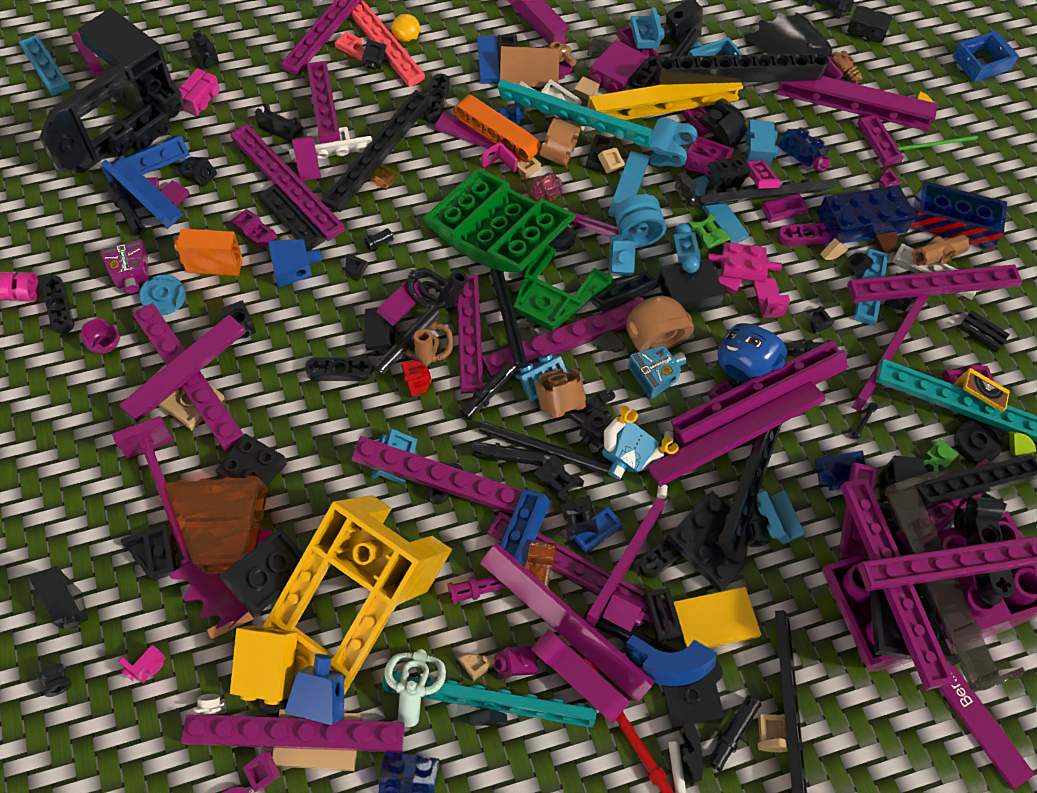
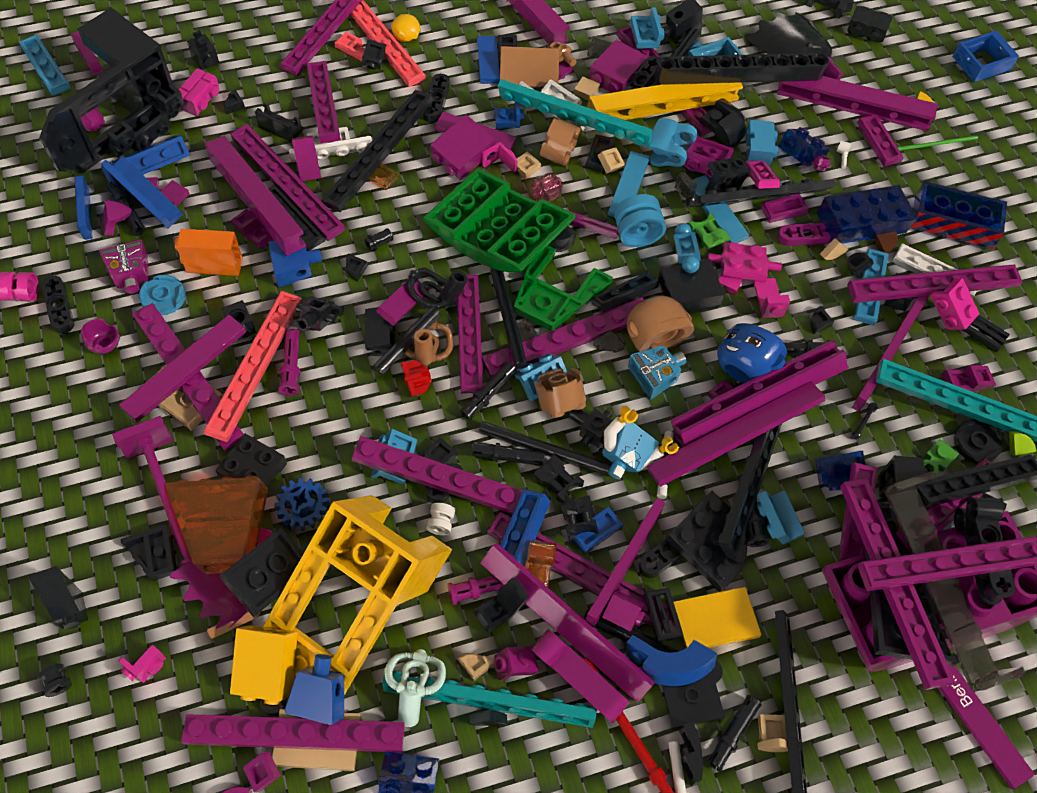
black bracket [178,156,217,186] -> none
white plate [193,694,224,715] -> none
black beam [305,358,373,381] -> none
orange beam [453,95,542,163] -> none
black piece [583,390,615,415] -> none
dark azure torso [608,234,636,276] -> none
medium nougat piece [832,51,863,84] -> none
magenta tile [879,168,901,191] -> none
medium nougat piece [912,235,970,266] -> none
panel [955,368,1010,412] -> none
none -> blue tile [75,175,93,240]
none -> magenta piece [81,107,105,132]
none -> magenta tile [102,200,131,236]
none -> coral tile [204,291,302,442]
none -> magenta tile [205,136,306,256]
none -> black tile [224,89,245,114]
none -> blue gear [274,478,330,531]
none -> magenta pin [278,329,301,396]
none -> black piece [296,296,344,331]
none -> black tile [424,437,458,465]
none -> white wheel [426,503,455,535]
none -> magenta brick [430,114,495,180]
none -> black bracket [473,577,529,633]
none -> white hand [836,140,851,169]
none -> dark pink bracket [930,278,979,330]

